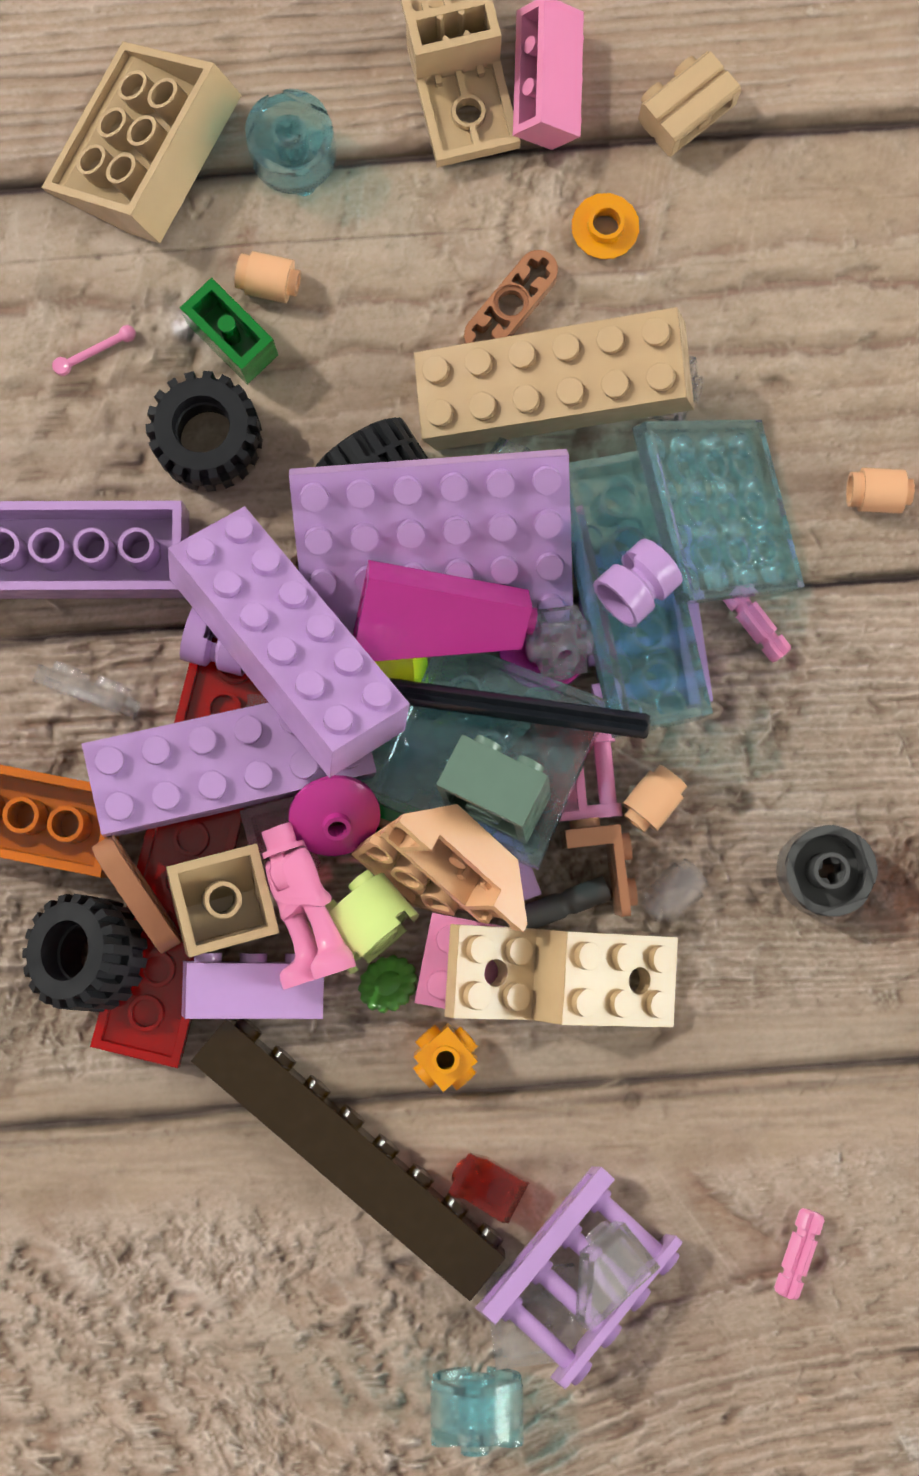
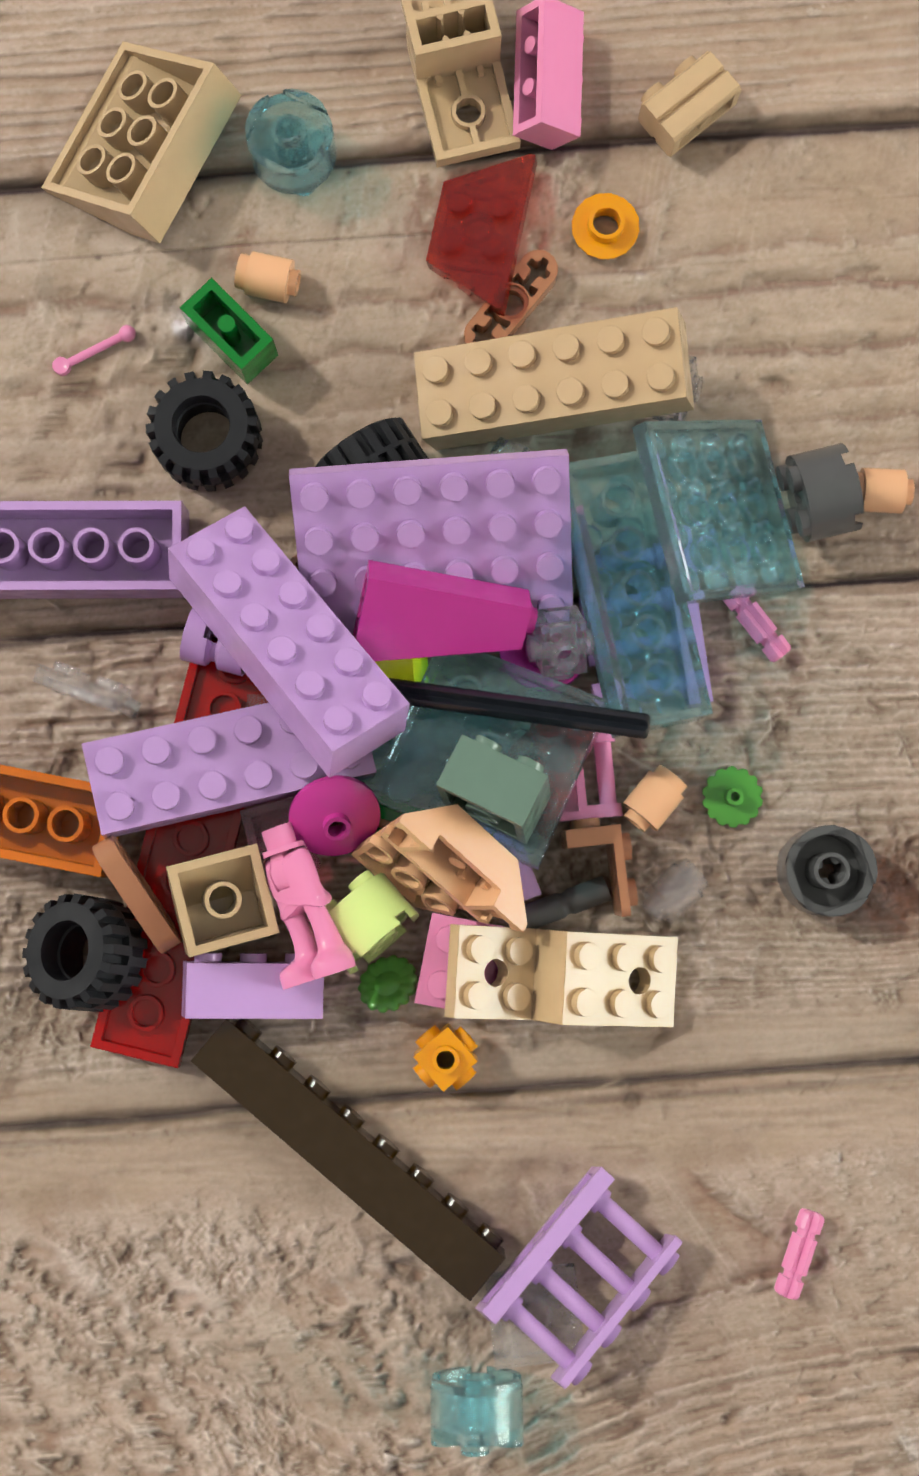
clear red bracket [448,1153,529,1223] -> none
clear slope [575,1221,660,1331] -> none
lavender wheel [593,538,683,627] -> none
none -> clear red wing [426,154,537,316]
none -> bright green piece [702,766,763,828]
none -> dark grey brick [776,443,864,542]

